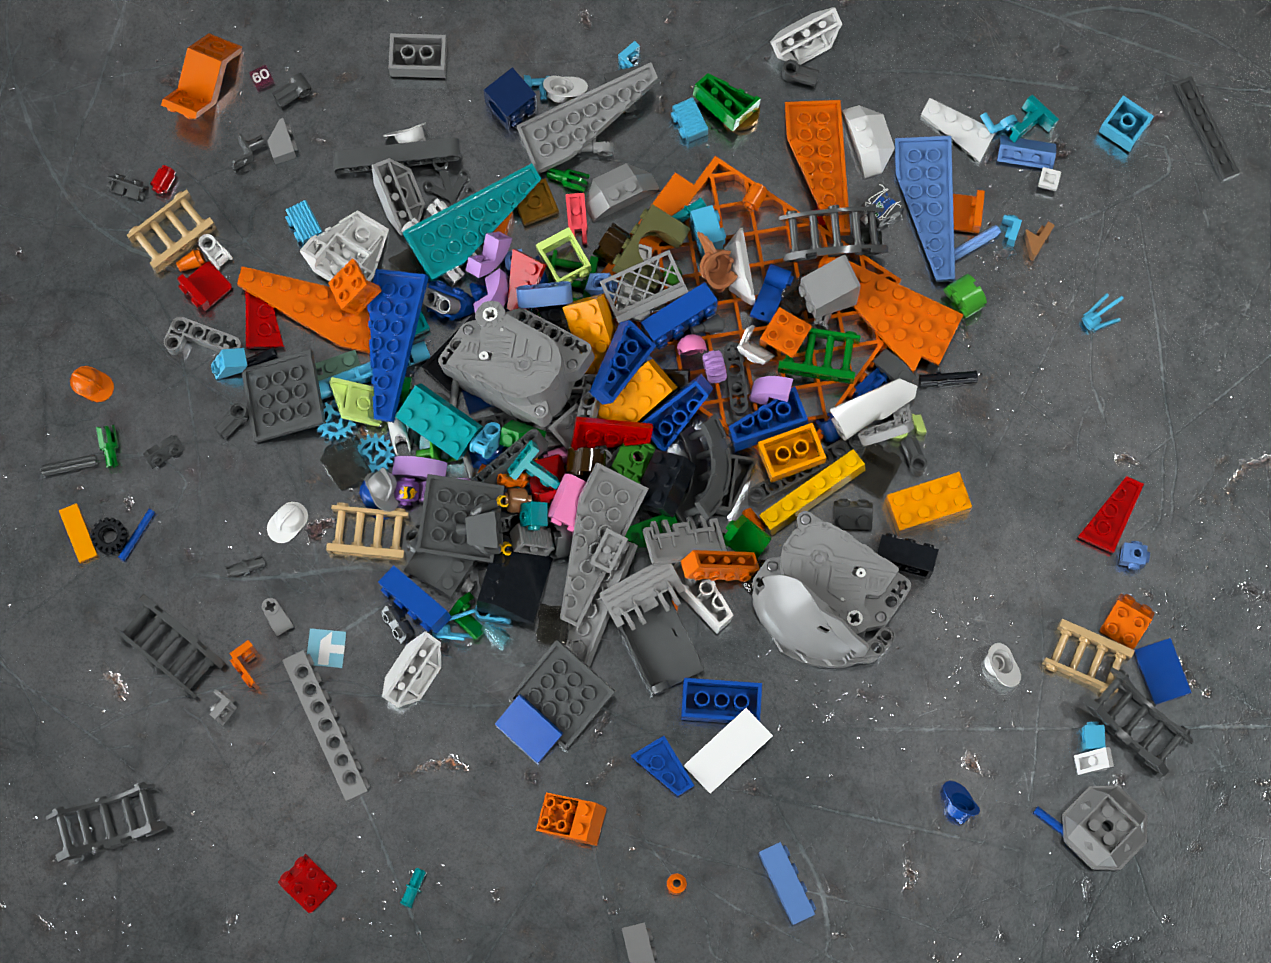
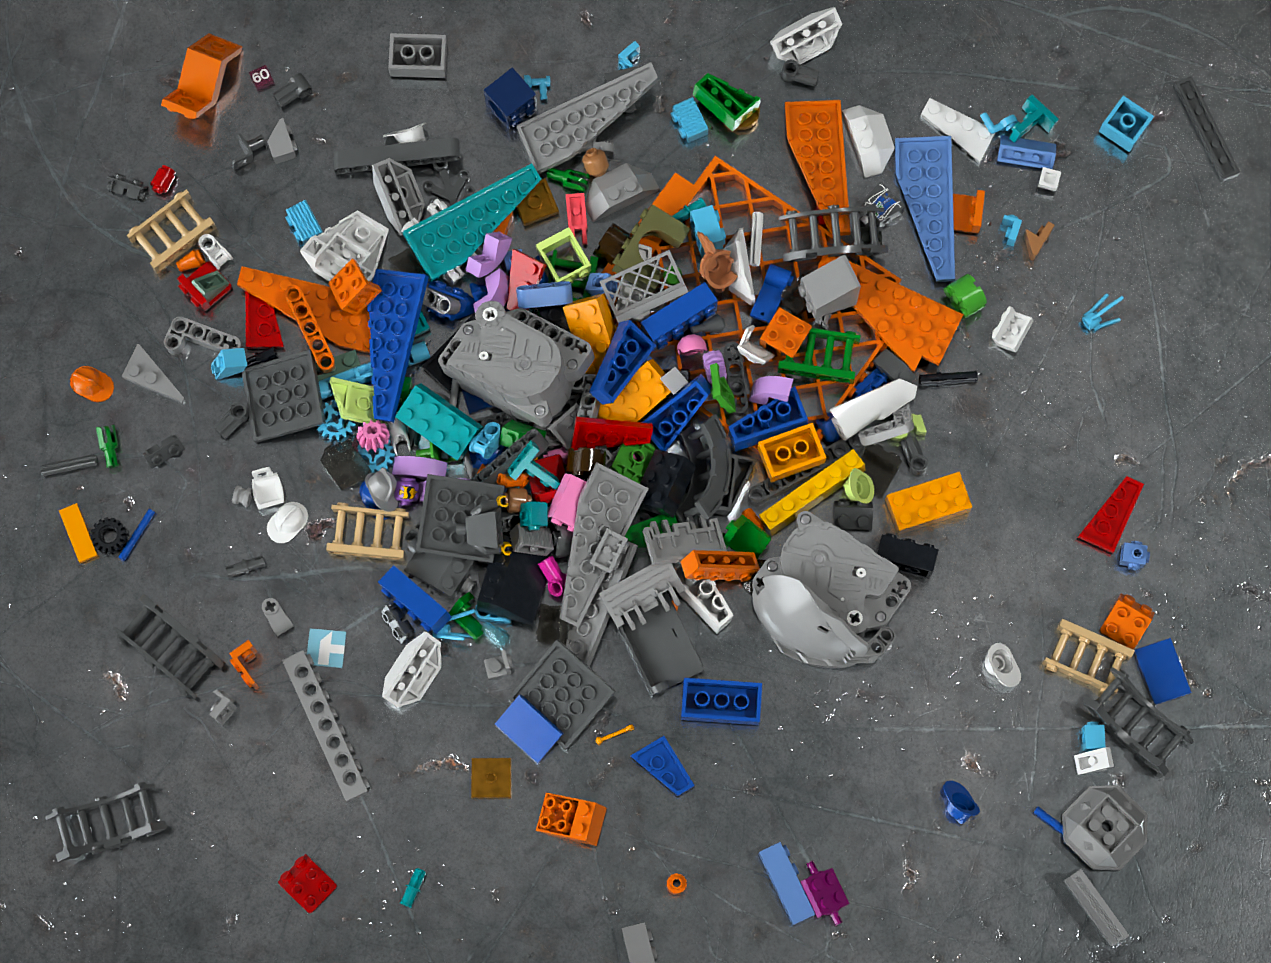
white piece [543,76,588,103] -> none
white sticker [684,708,773,794] -> none
orange brick [742,182,767,212] -> none
light blue axle [954,225,1001,260] -> none
none -> light grey wing [122,344,184,403]
none -> sand green slope [192,270,230,303]
none -> light grey wheel [232,485,253,507]
none -> white piece [252,467,284,510]
none -> orange beam [285,285,335,373]
none -> bright pink gear [357,419,390,452]
none -> pearl gold plate [471,758,511,798]
none -> light grey bracket [484,650,514,680]
none -> dark pink piece [538,556,567,597]
none -> medium nougat head [582,148,609,177]
none -> light orange hinge [595,724,634,744]
none -> white sticker [660,367,689,395]
none -> bright green wing [710,363,736,414]
none -> white axle [749,211,763,267]
none -> magenta plate [801,860,850,926]
none -> yellowish green piece [843,468,874,504]
none -> white bracket [992,306,1033,353]
none -> light grey fence [1064,869,1129,946]

